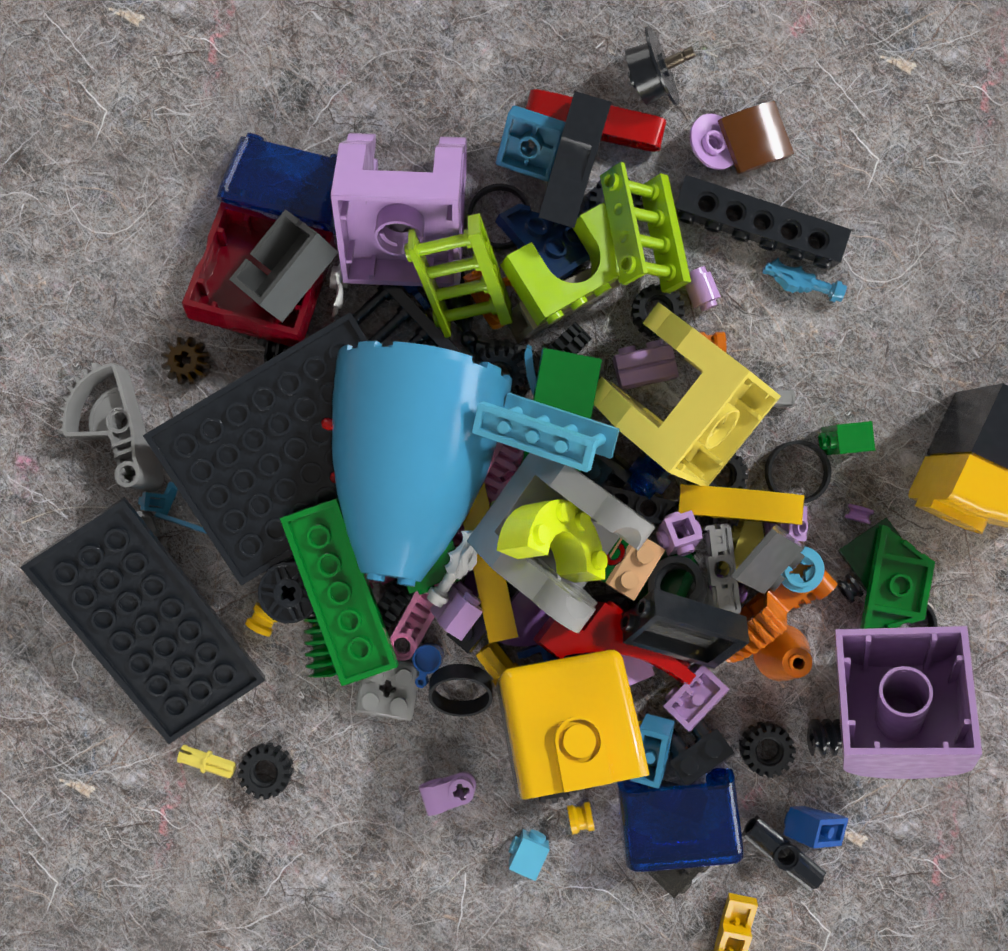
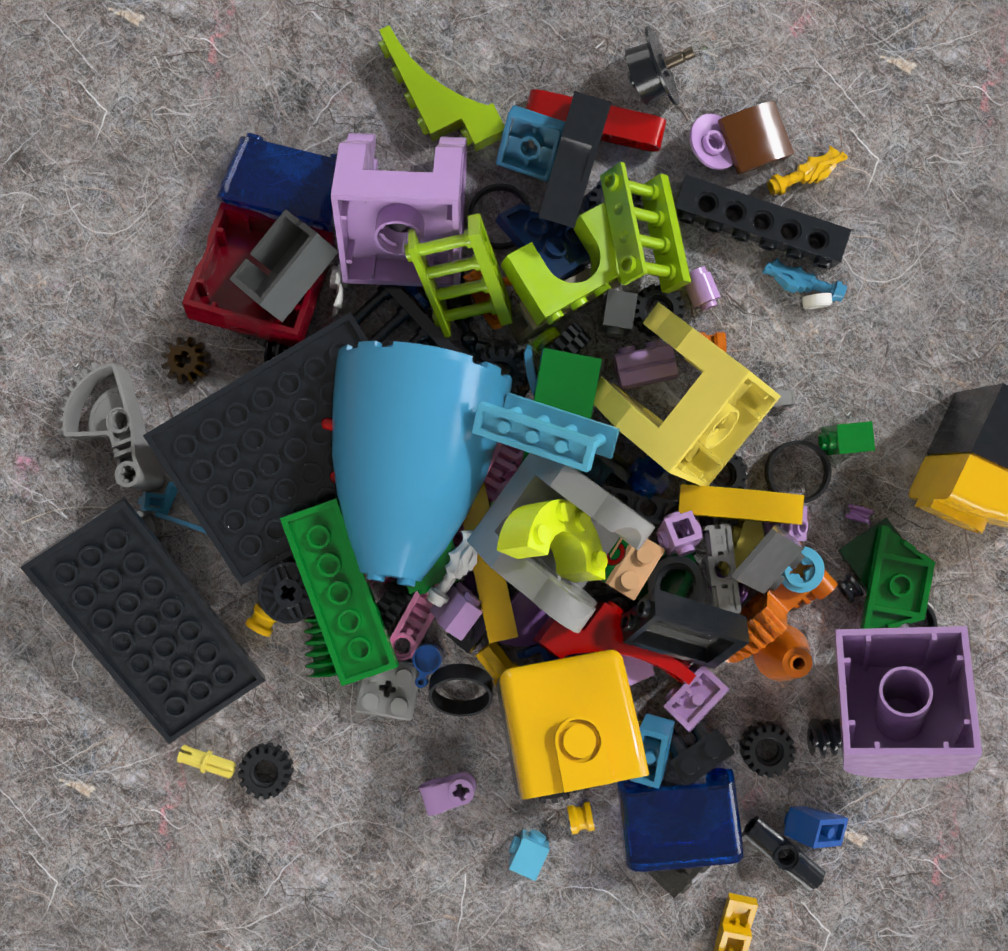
none -> lime arch [378,25,505,152]
none -> clear neon green tile [533,327,561,353]
none -> dark grey brick [598,289,638,340]
none -> yellow piece [767,145,848,196]
none -> white tile [802,293,833,309]

